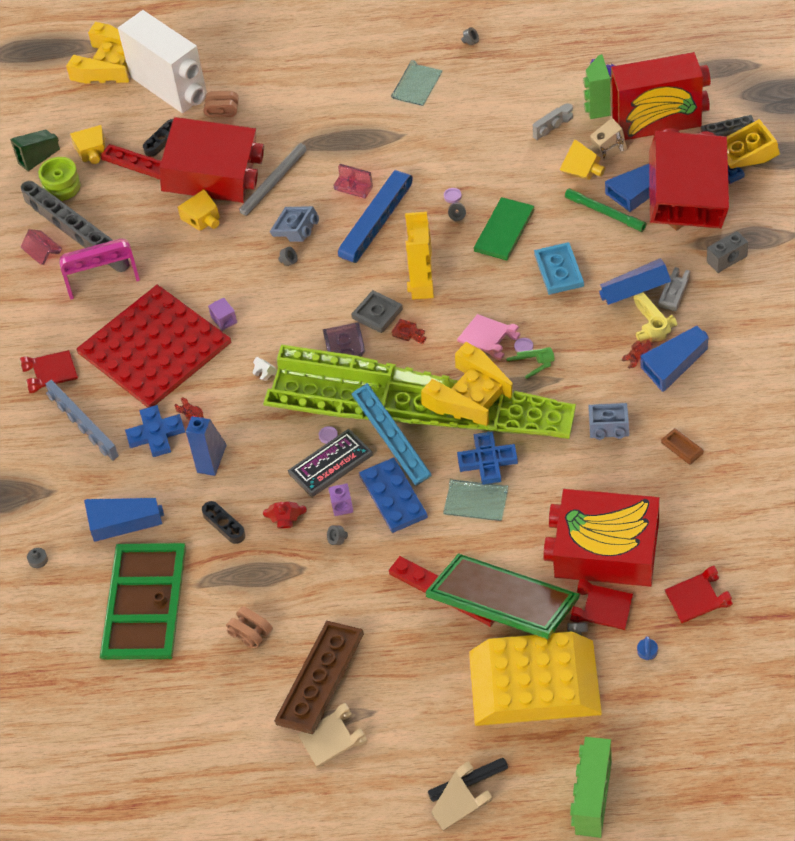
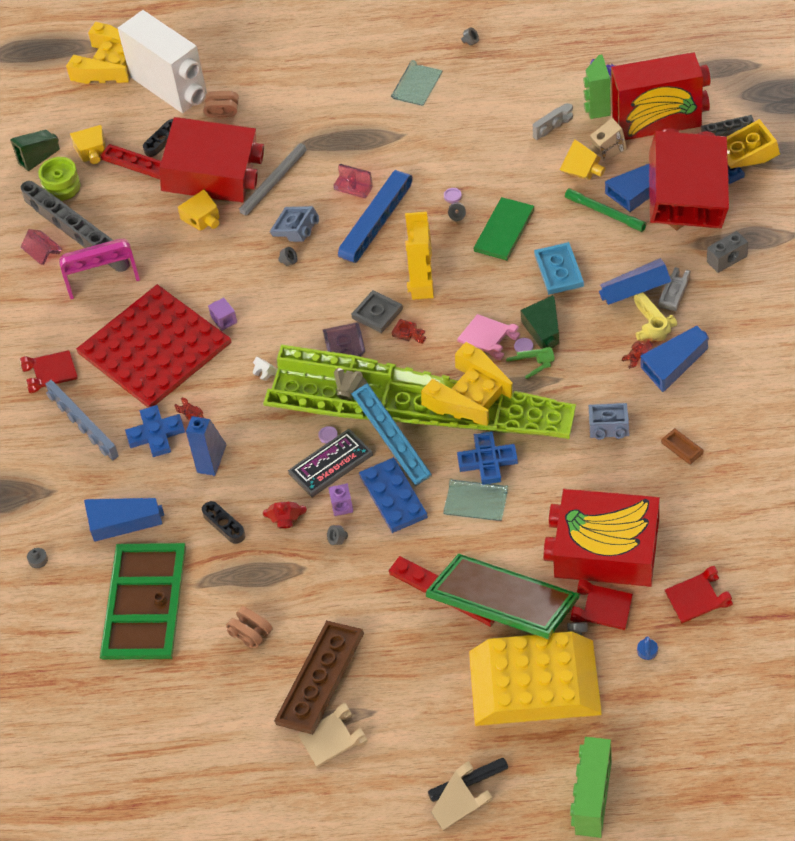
none -> dark tan rock [334,368,367,401]
none -> dark green slope [520,295,559,349]

